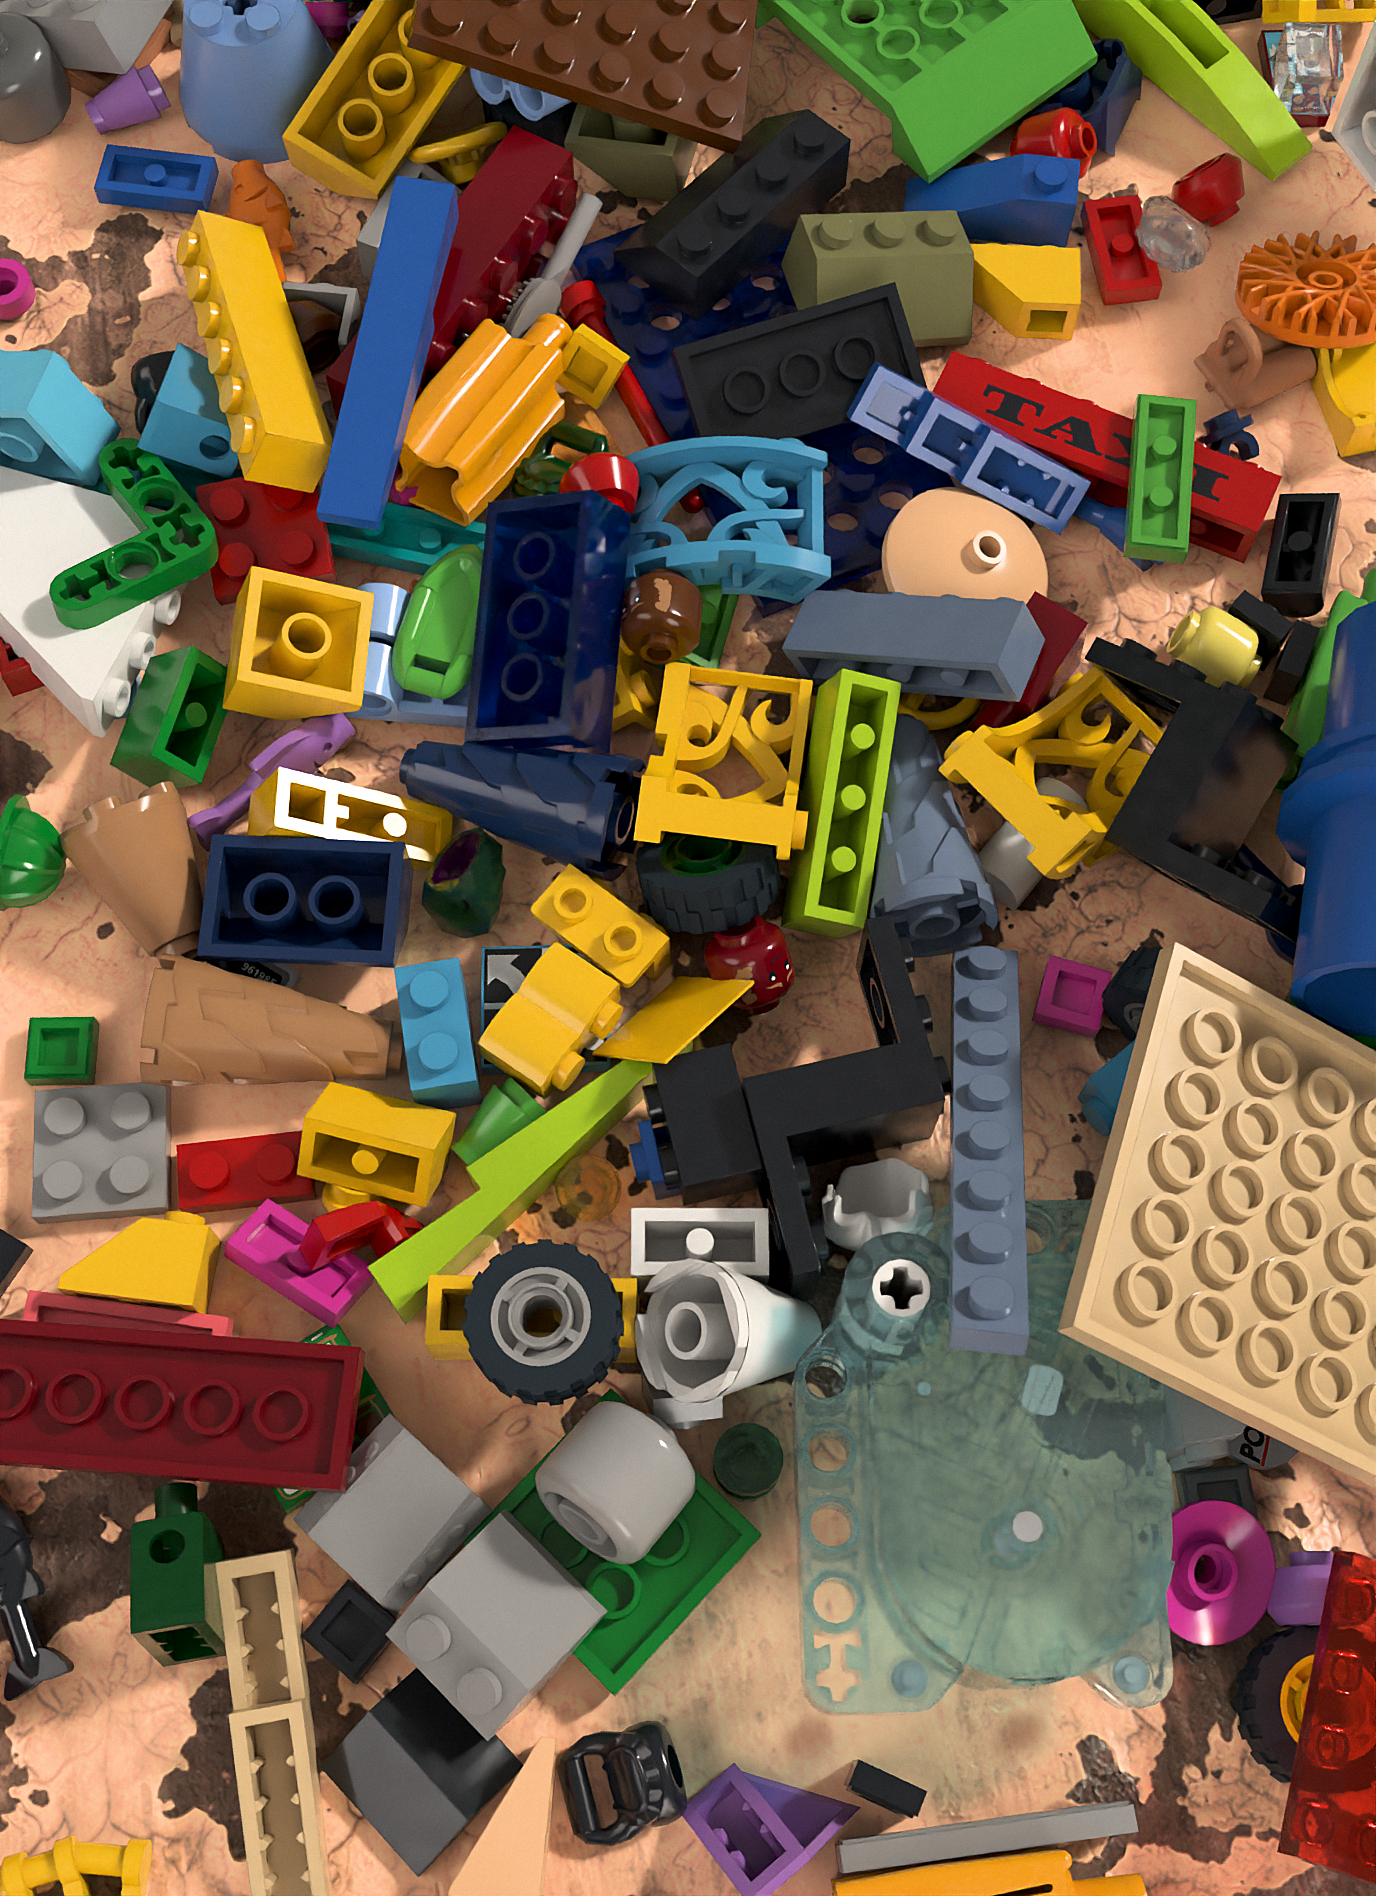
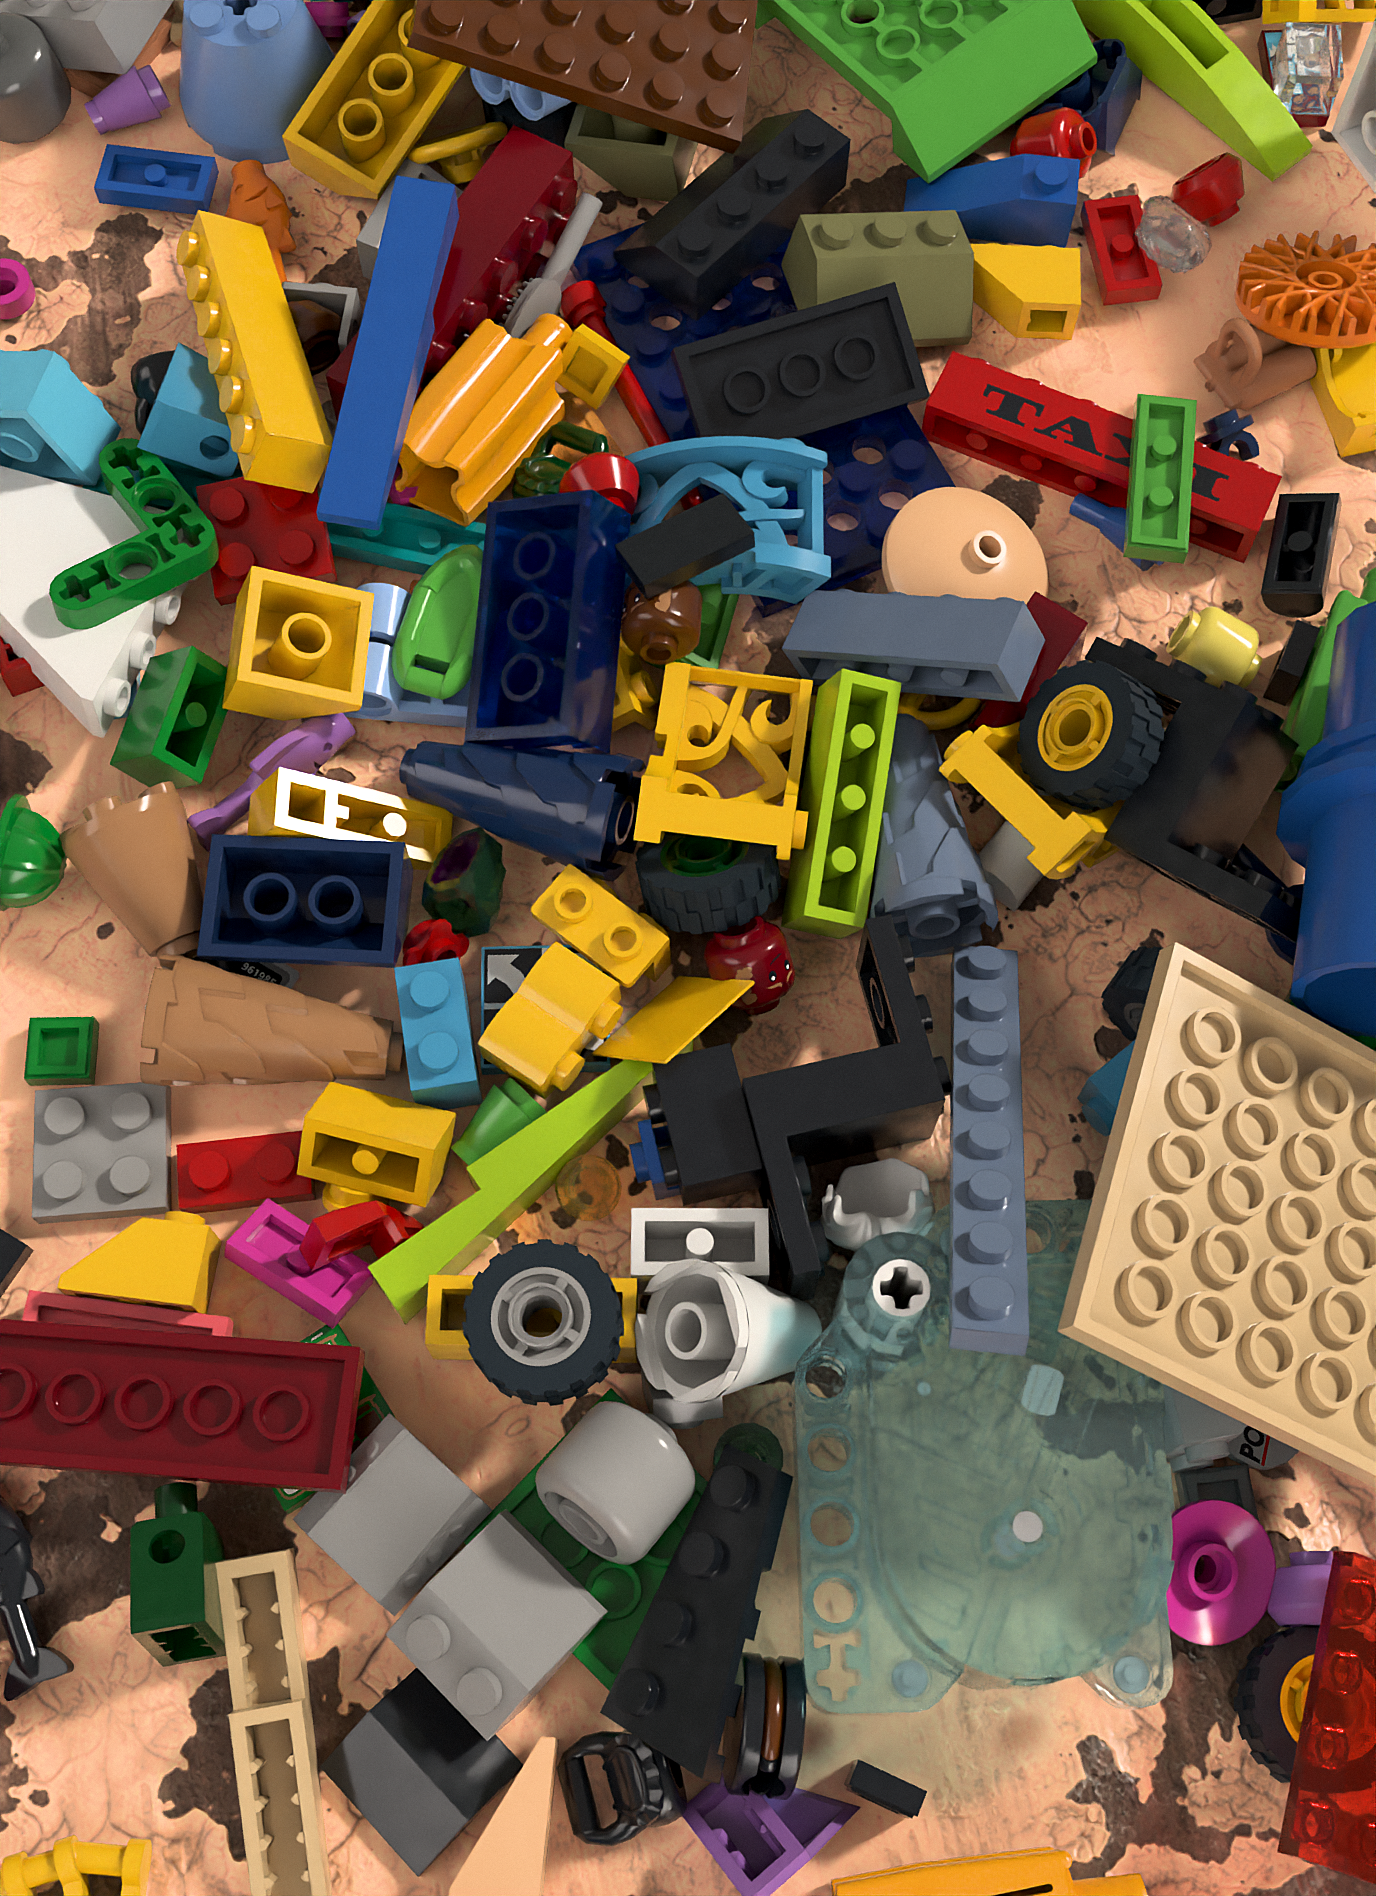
black tile [301,1579,397,1684] -> none
light grey tile [835,1801,1139,1874] -> none
blue slope [846,361,1091,535] -> none
dark pink plate [1032,955,1113,1039] -> none
black plate [1227,590,1295,672] -> none
none -> red plate [402,919,470,966]
none -> black wing [600,1443,793,1784]
none -> black tile [615,493,755,600]
none -> black head [722,1652,806,1800]
none -> black wheel [1017,660,1165,810]

